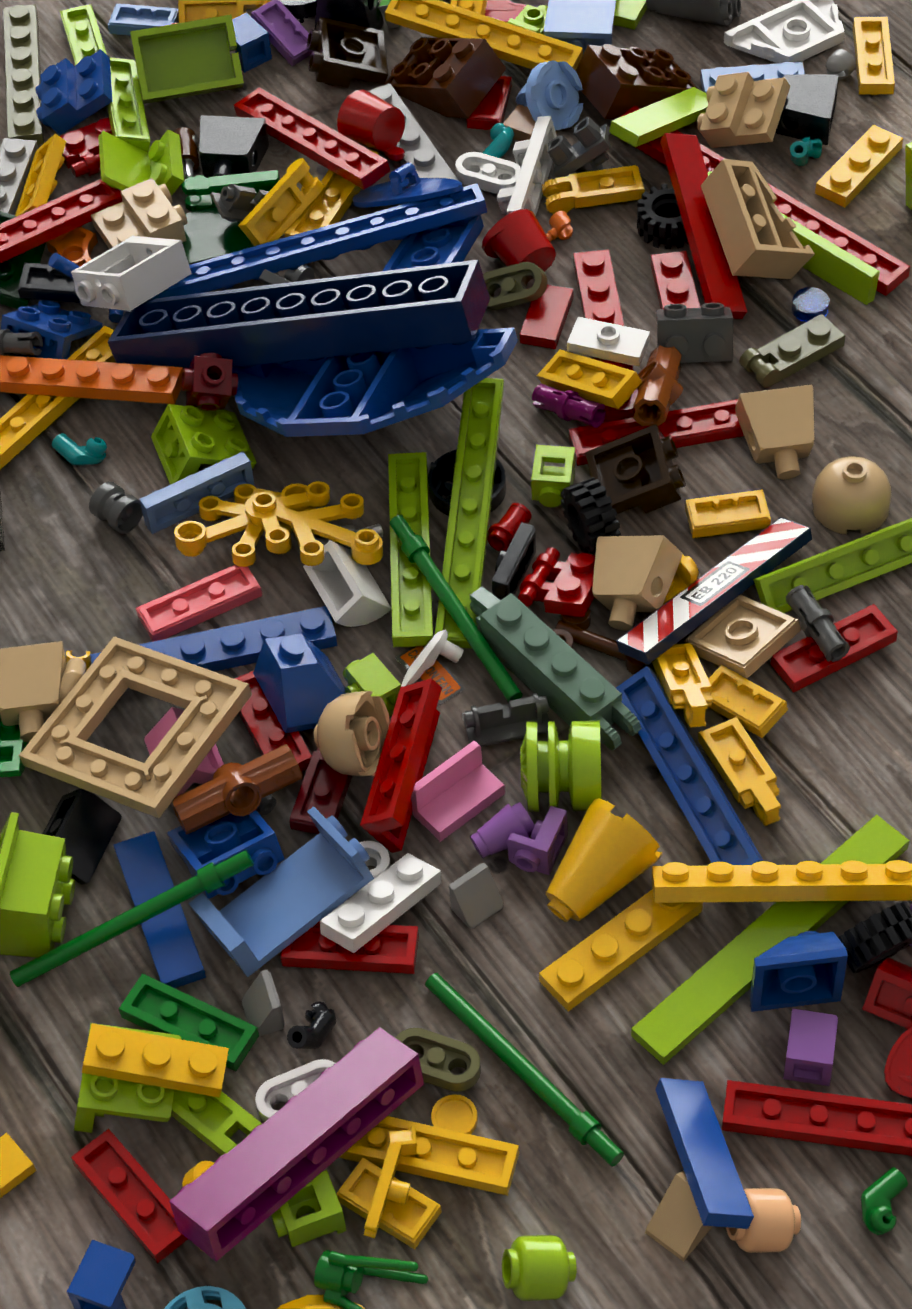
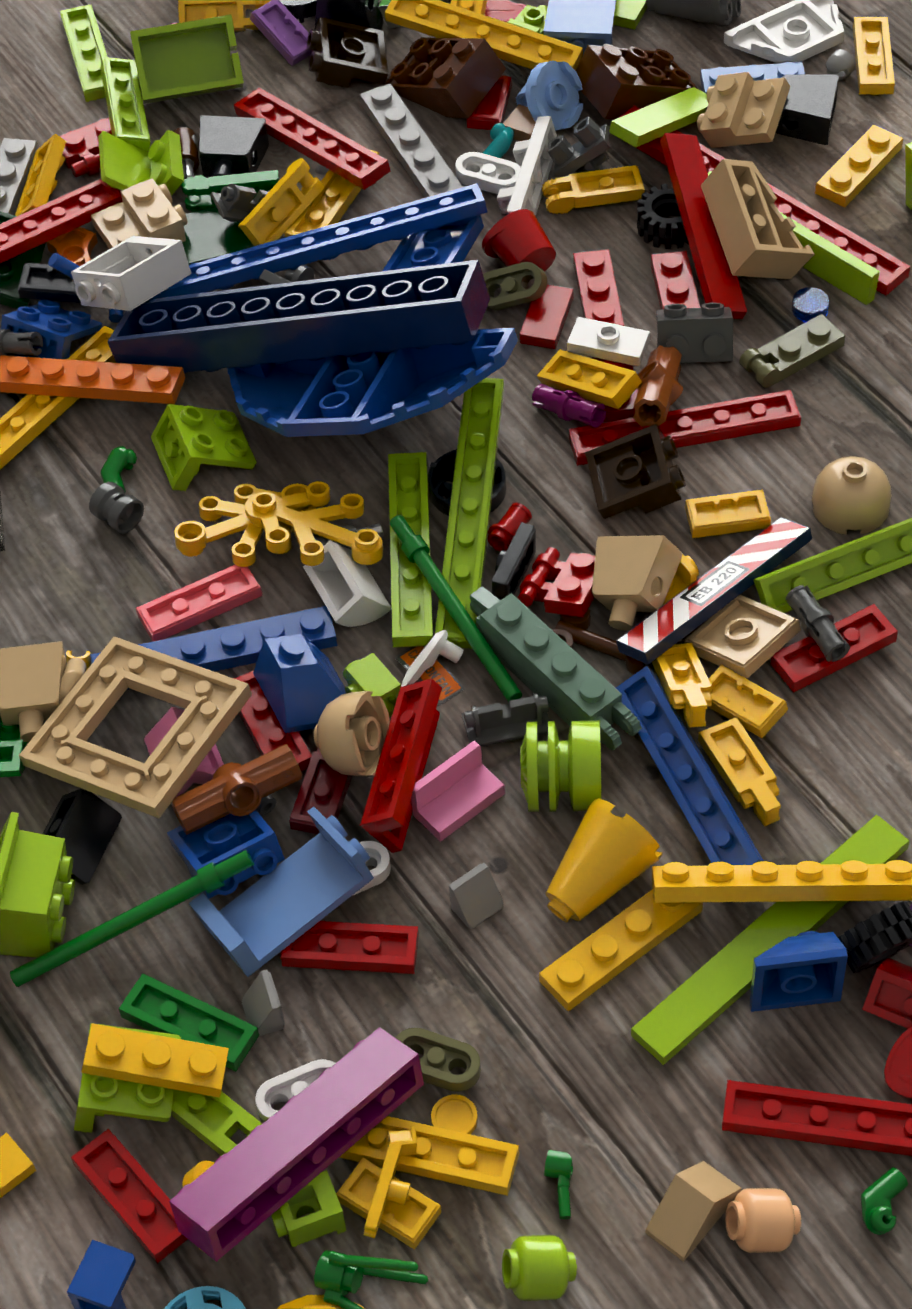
plate [3,4,44,145] -> none
blue plate [36,49,113,135] -> none
teal arm [52,433,107,465] -> none
medium blue plate [108,4,179,36] -> none
blue tile [113,831,206,988] -> none
medium blue plate [139,451,255,534] -> none
dark red brick [181,353,238,411] -> none
blue panel [232,12,272,73] -> none
black arm [287,1001,336,1049] -> none
white plate [320,853,441,953] -> none
red hat [337,89,405,161] -> none
blue shield [352,162,463,208] -> none
green bar [425,973,624,1167] -> none
medium lavender cone [470,802,535,858] -> none
medium lavender bracket [507,806,568,875] -> none
lime brick [531,445,575,507] -> none
orange hand [546,211,573,242] -> none
black tyre [561,477,621,554] -> none
blue tile [655,1078,754,1229] -> none
tan torso [735,385,814,480] -> none
medium lavender panel [783,1009,838,1086] -> none
teal arm [790,137,822,166] -> none
none -> green arm [101,446,137,493]
none -> green hand [544,1150,573,1219]

